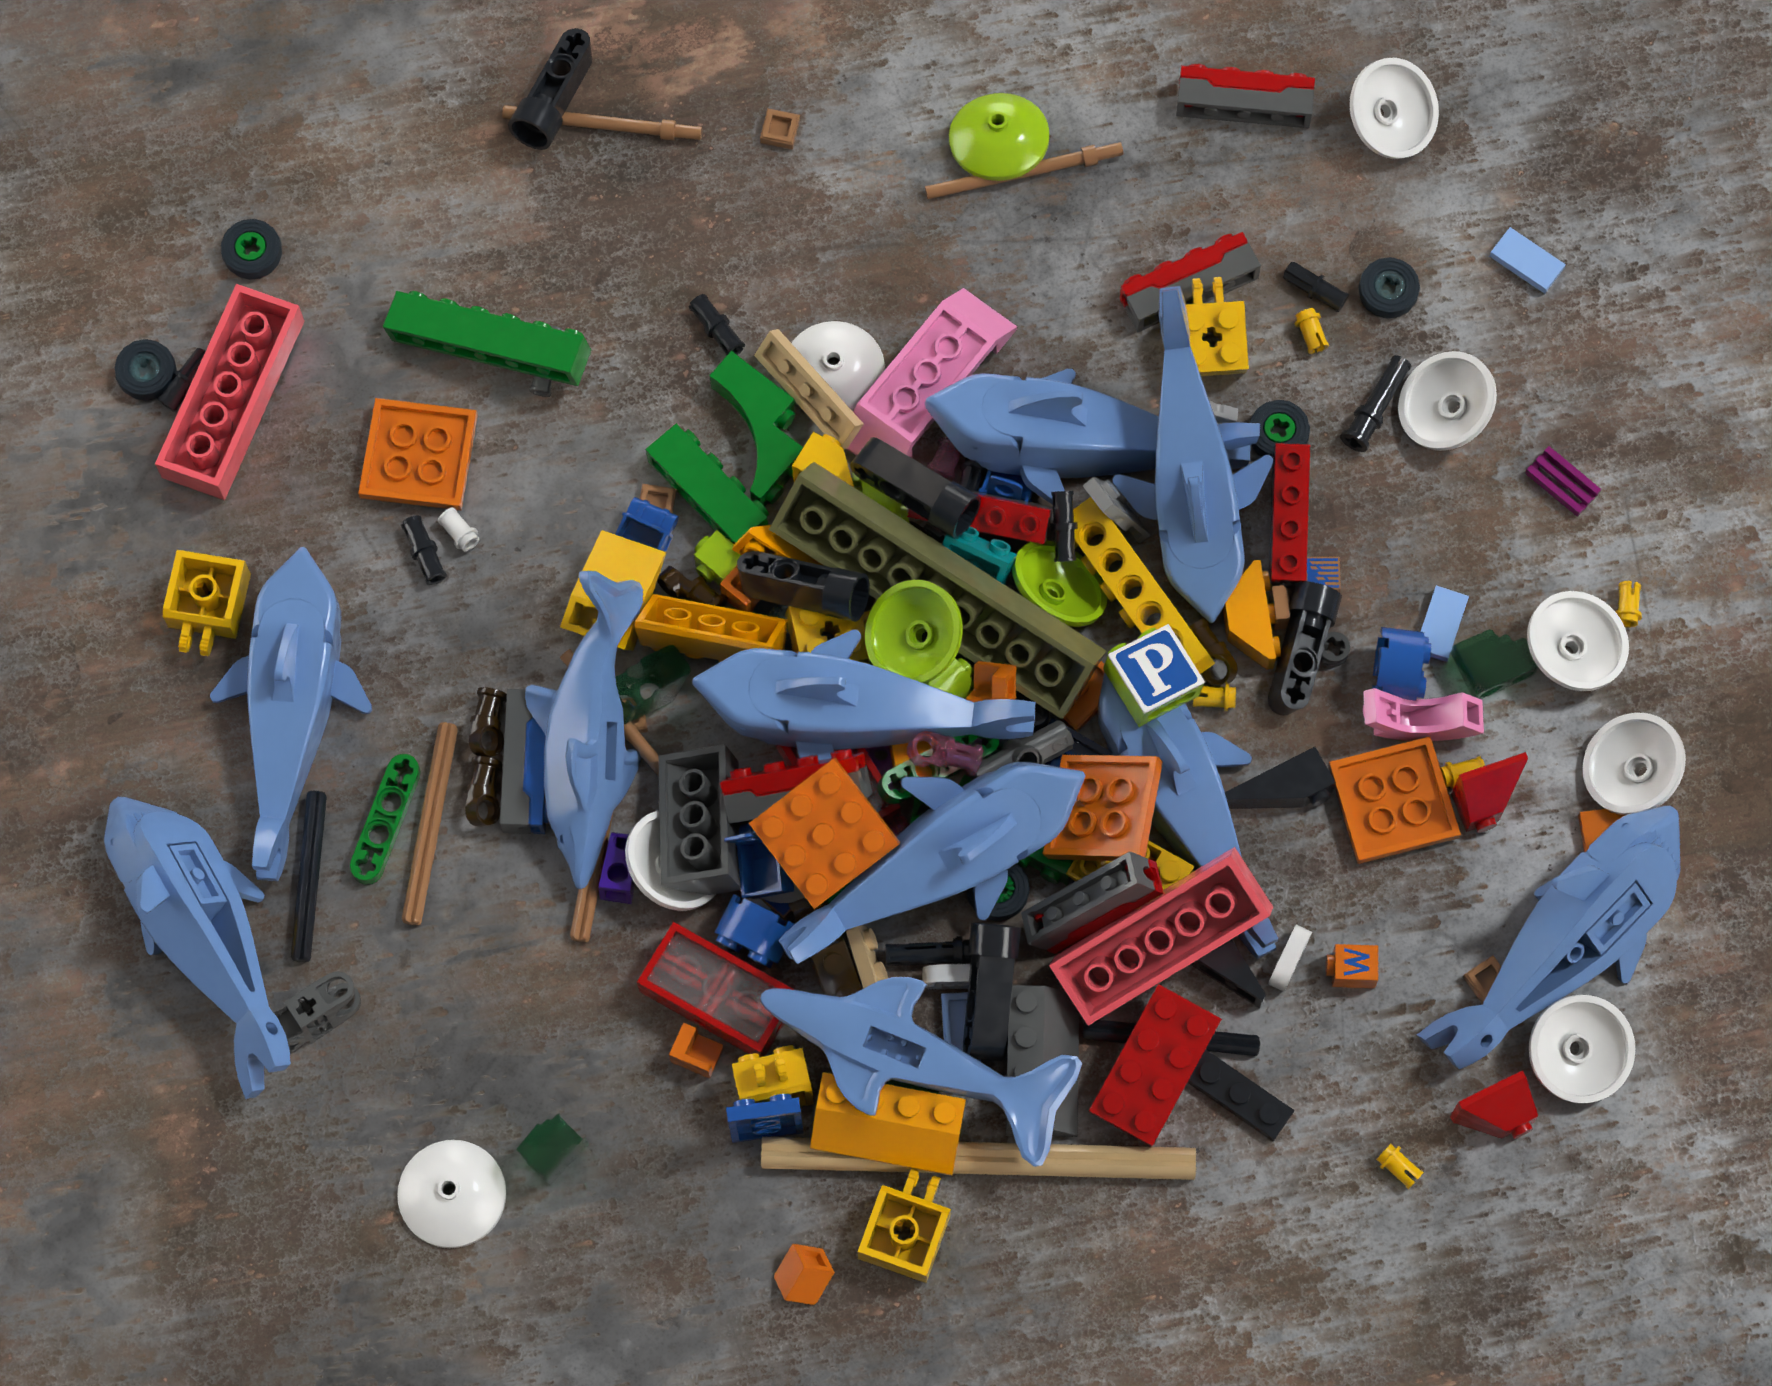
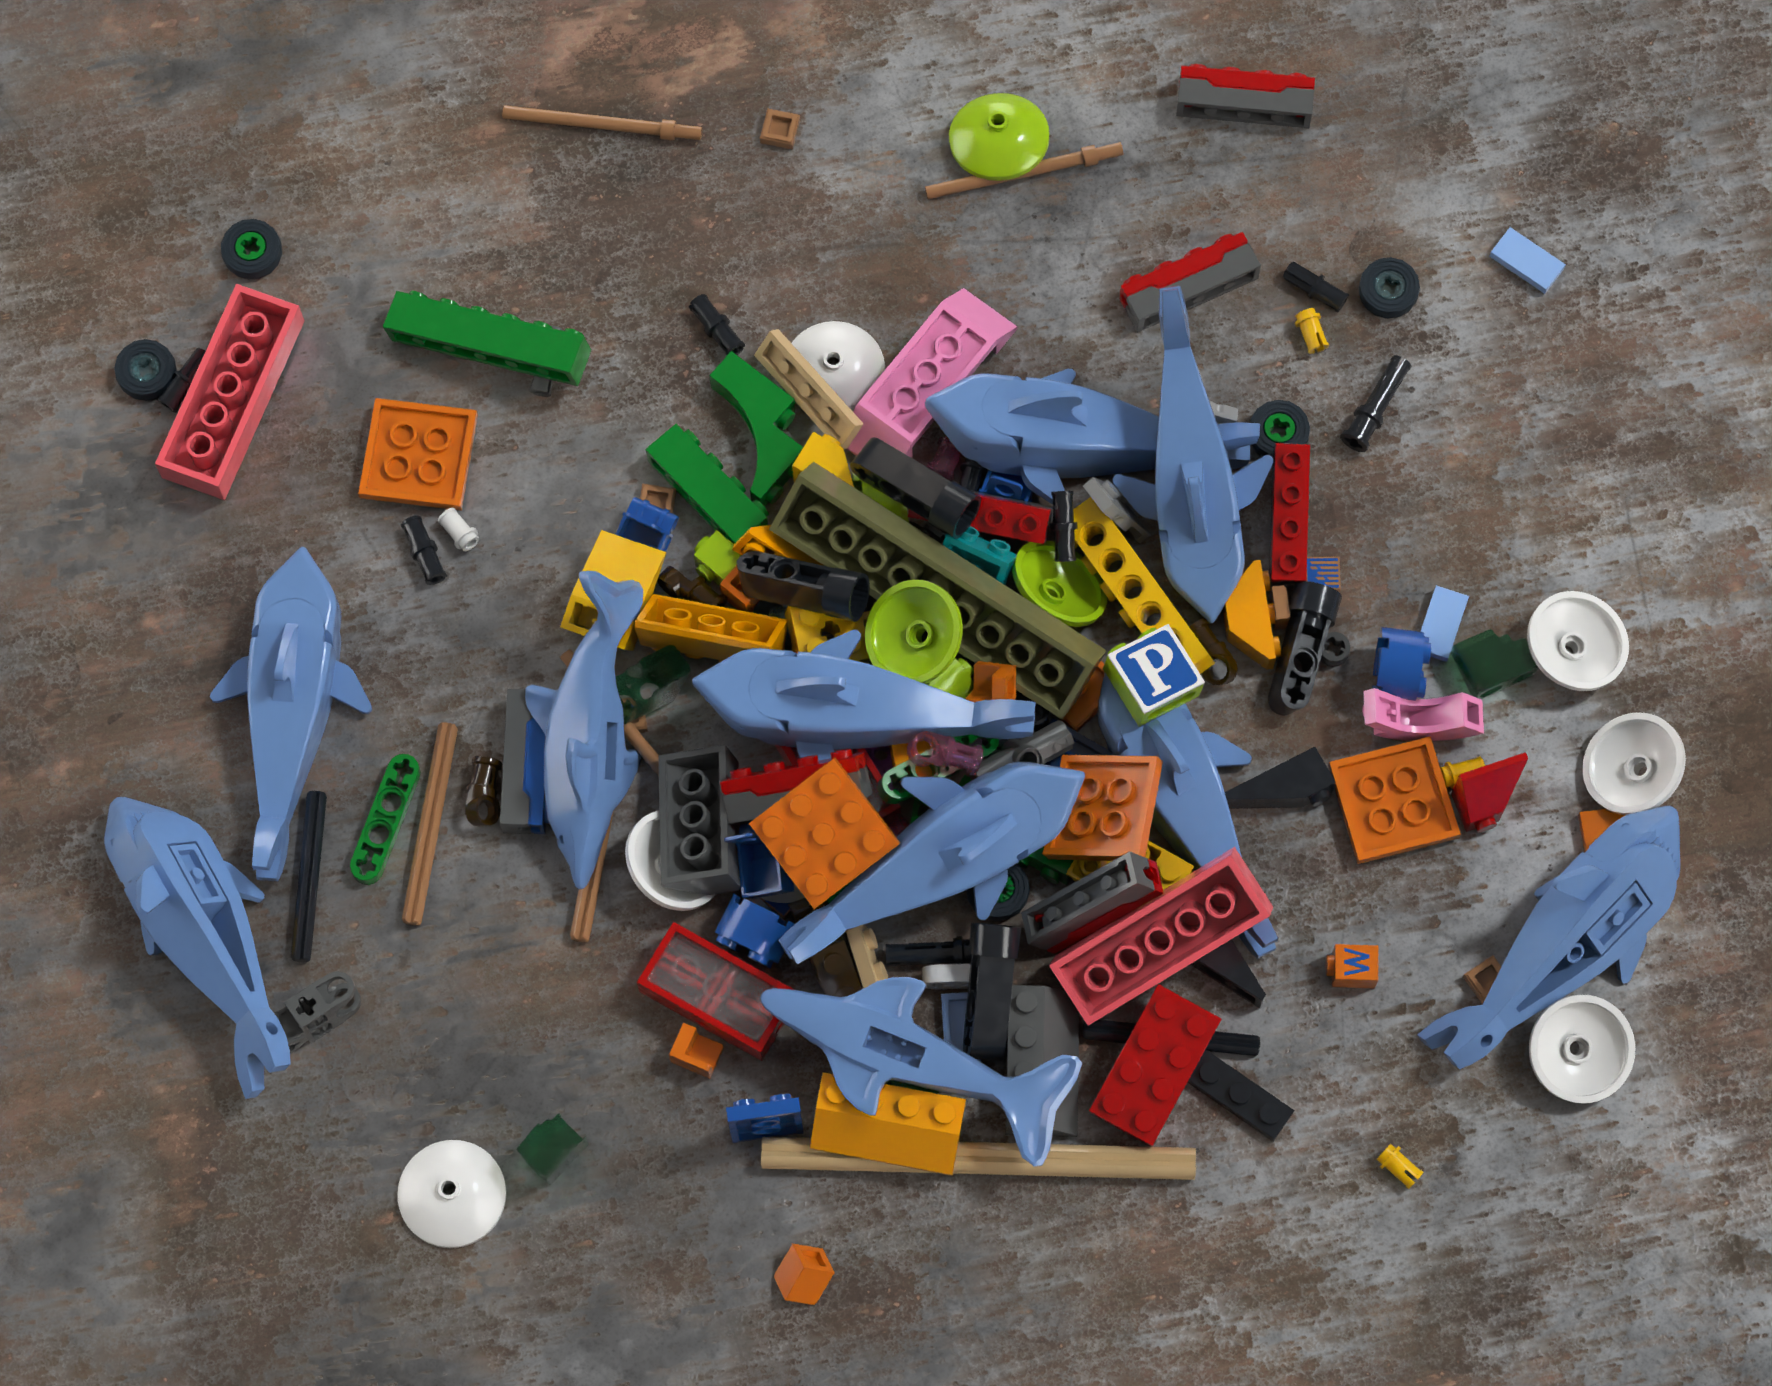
yellow hinge [163,550,251,656] -> none
dark brown connector [469,687,507,757] -> none
black beam [508,28,592,150] -> none
dark purple leg [599,832,635,904] -> none
yellow hinge [732,1045,814,1107] -> none
yellow hinge [857,1168,951,1283] -> none
yellow hinge [1186,277,1249,376] -> none
yellow pin [1193,683,1236,711] -> none
white beam [1268,925,1312,992] -> none
white dish [1350,58,1439,159] -> none
white dish [1398,351,1497,451] -> none
red slope [1450,1070,1538,1139] -> none
magenta tile [1525,446,1601,517] -> none
yellow pin [1615,581,1642,628] -> none

